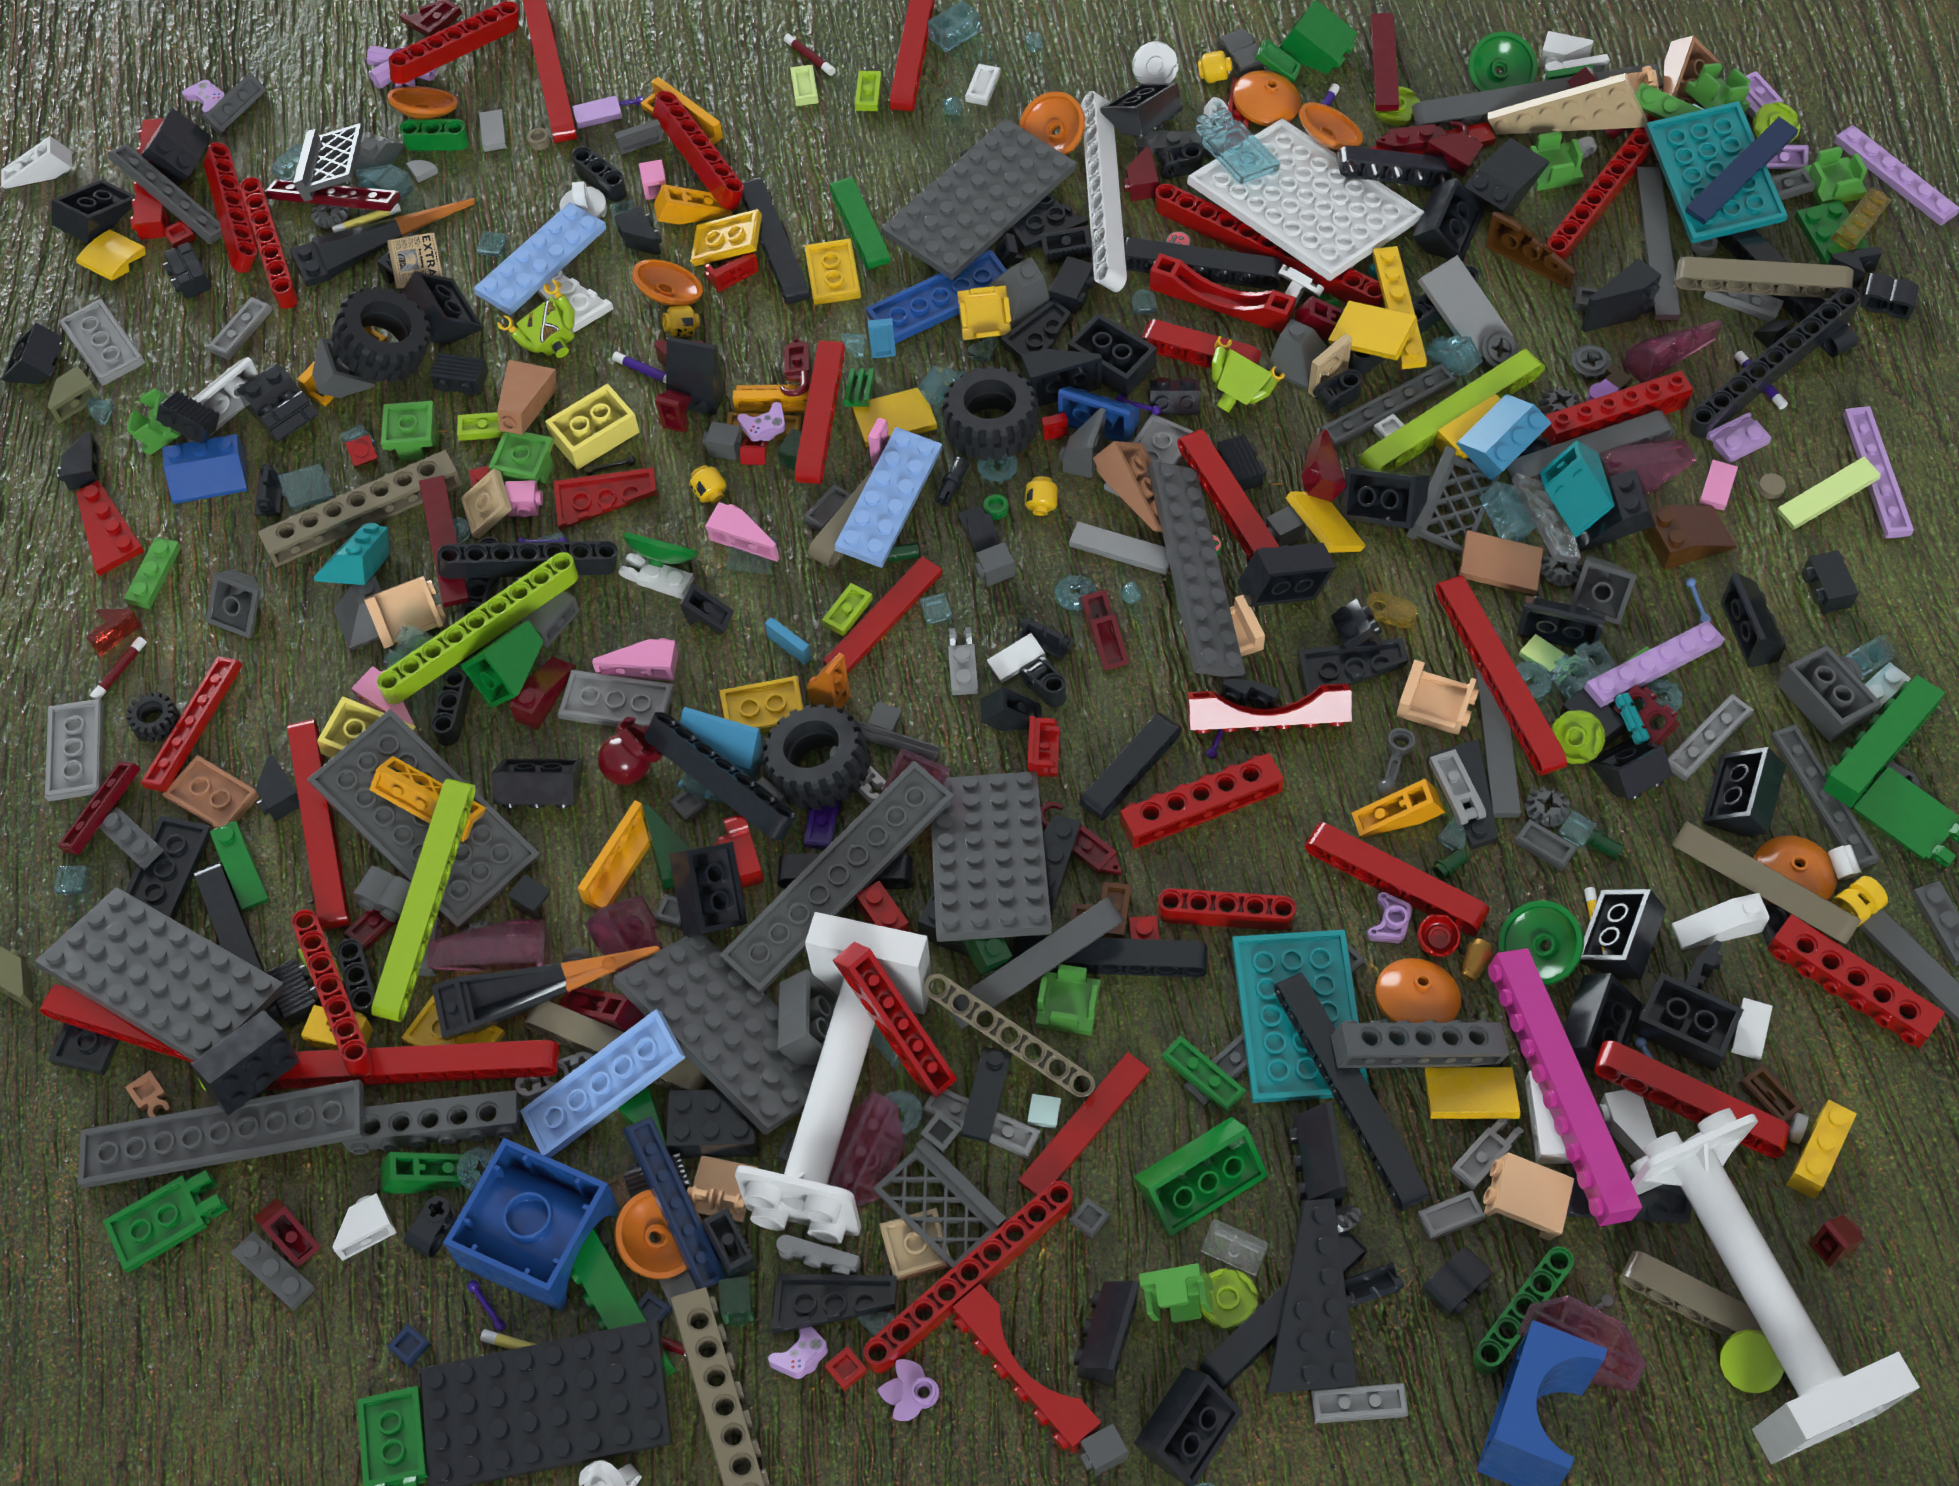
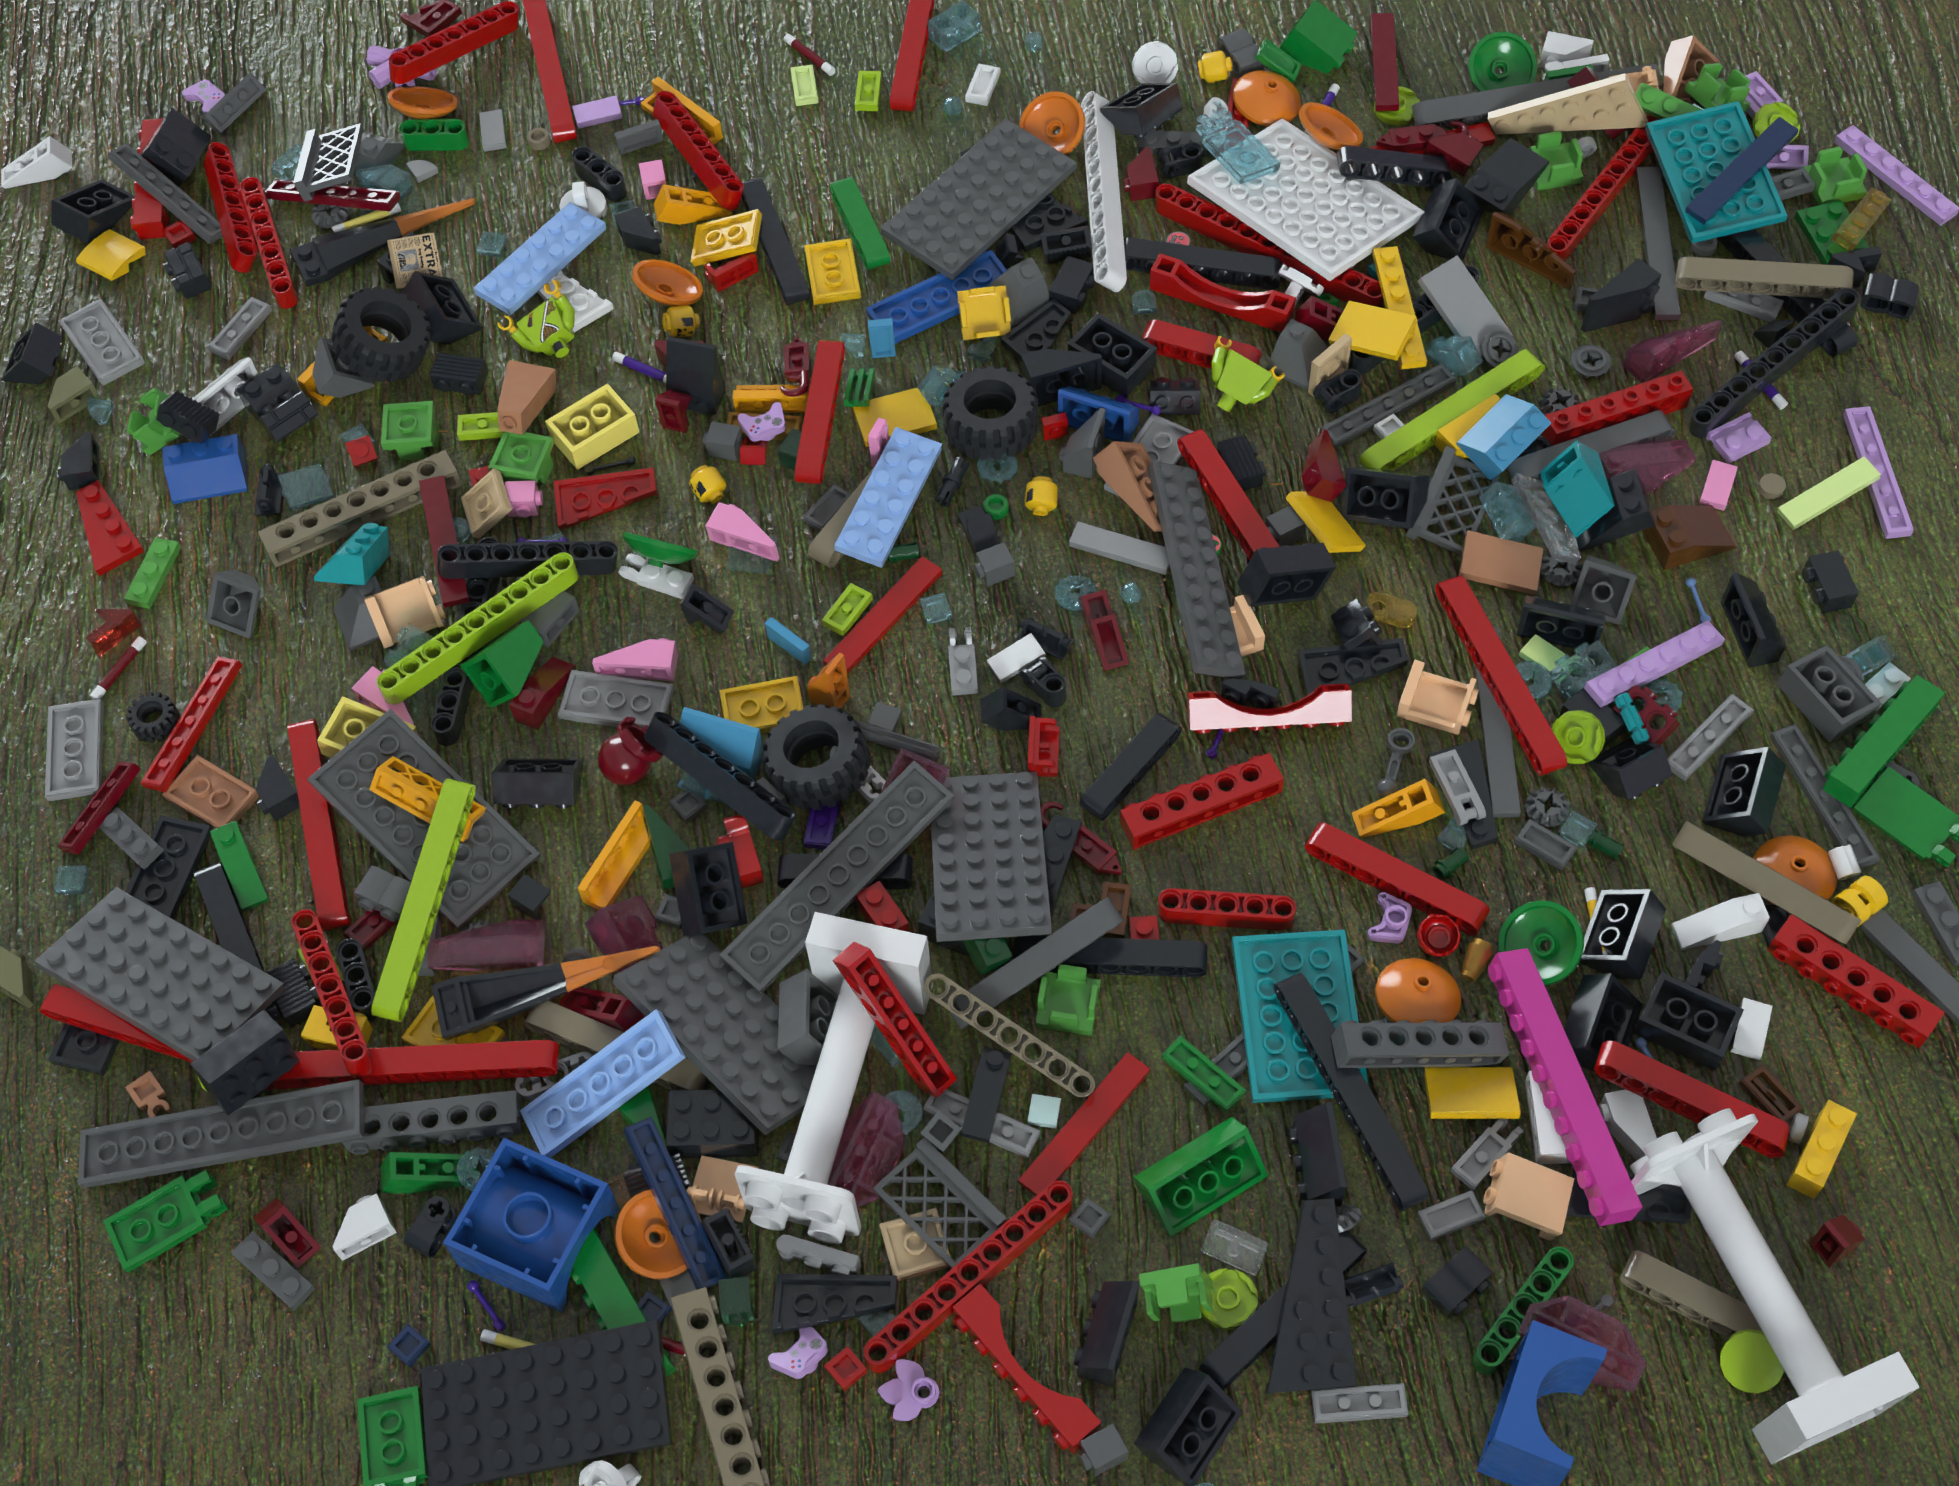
leg [1586,364,1632,401] -> none

